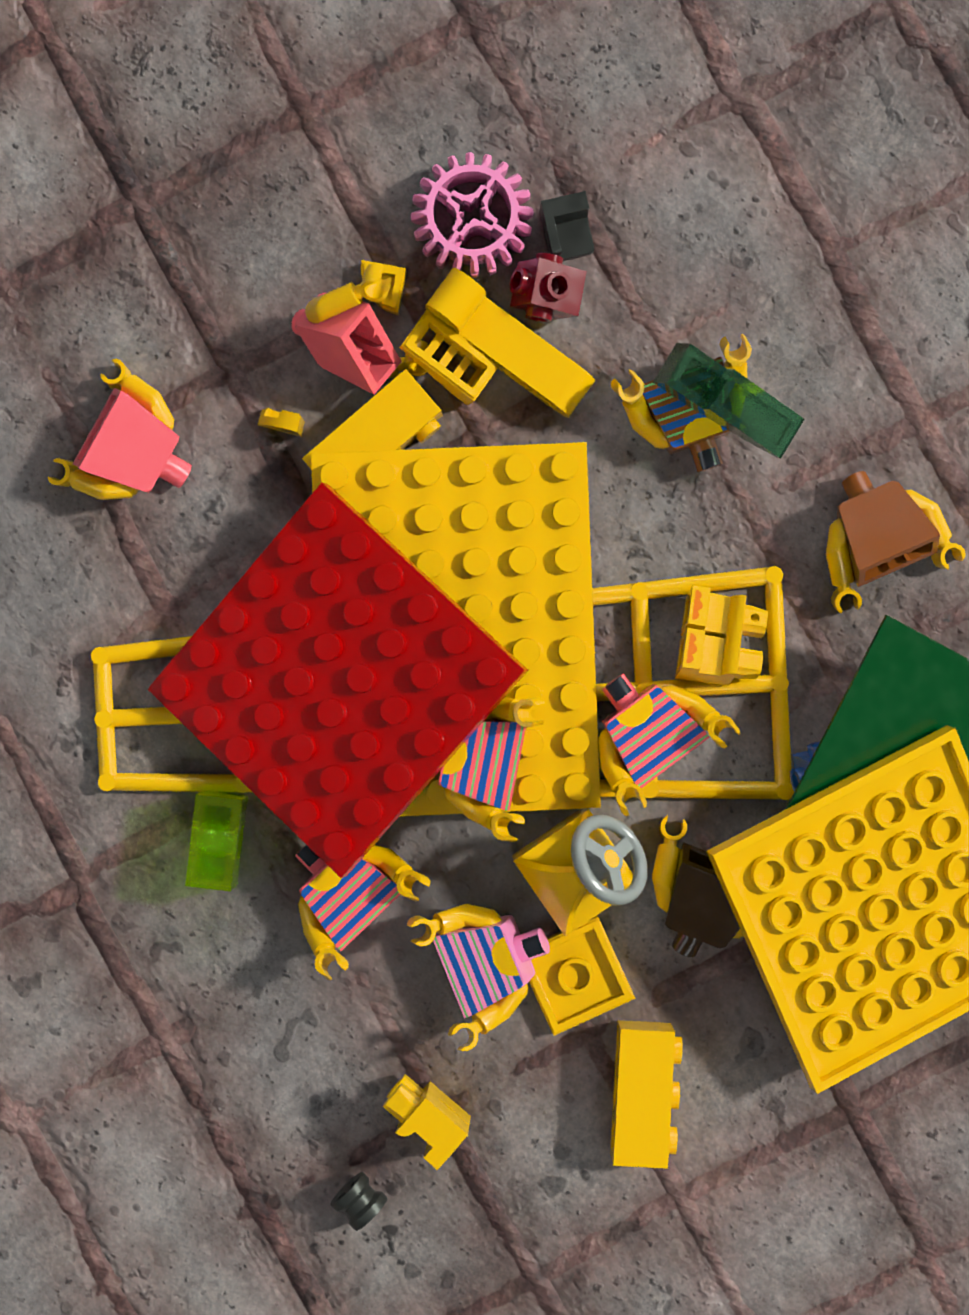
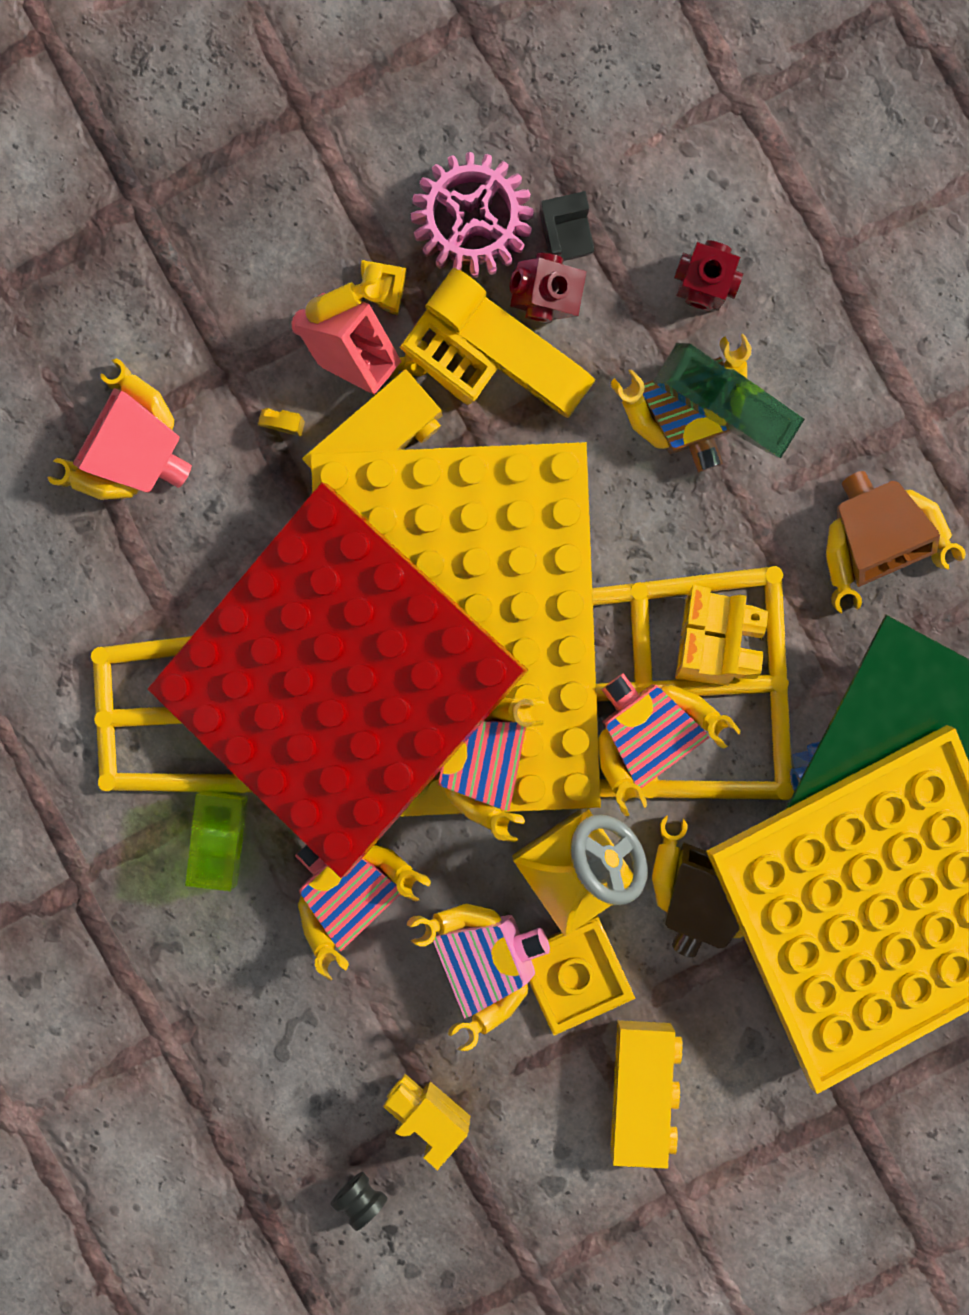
none -> dark red brick [674,240,743,311]

